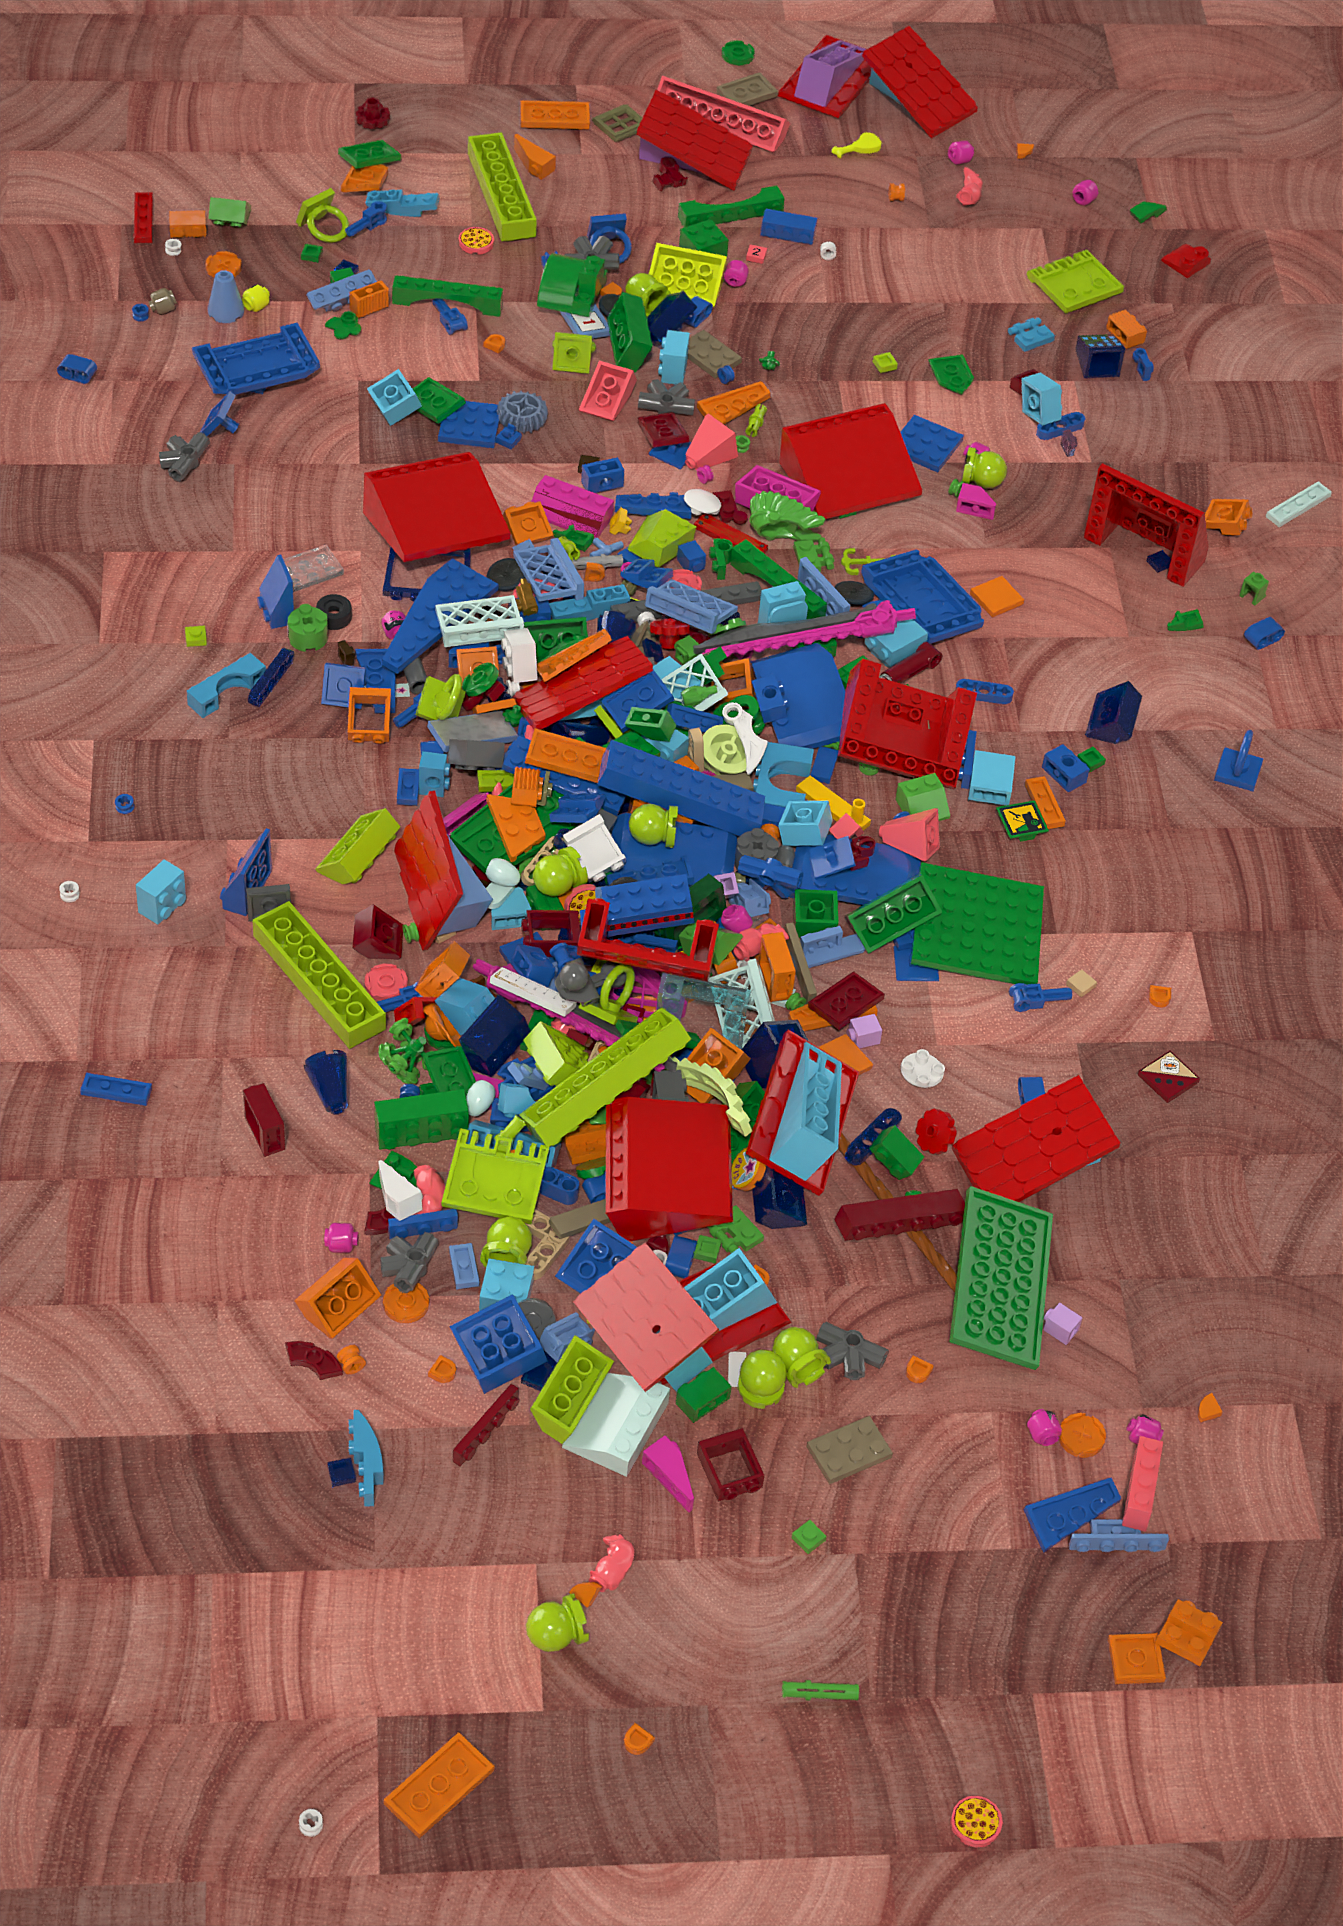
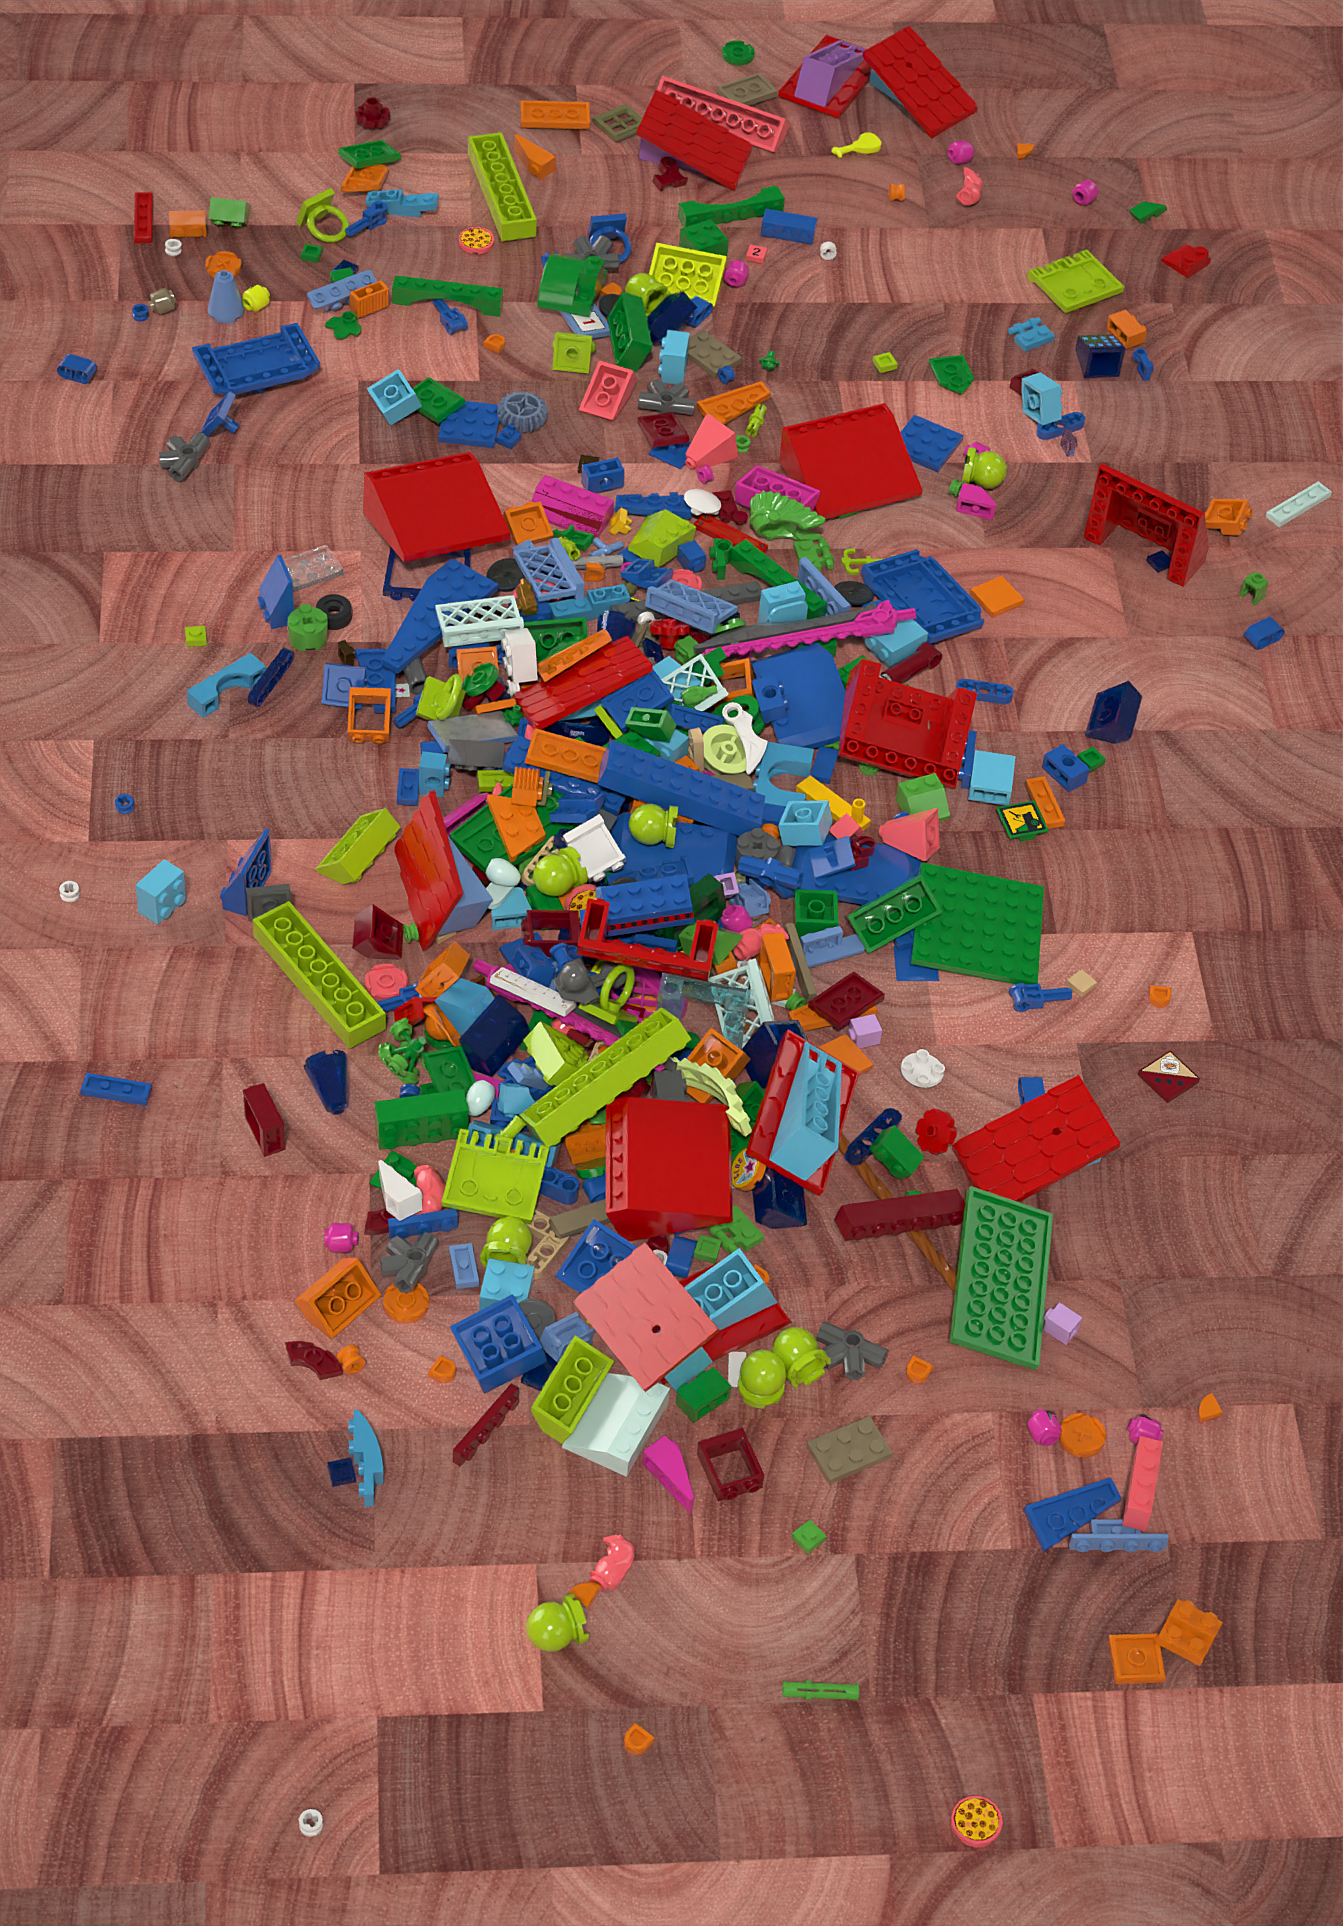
dark pink head [381,610,406,639] -> none
orange plate [384,1732,495,1839] -> none
green slope [1167,609,1204,631] -> none
blue tile [1214,729,1264,792] -> none

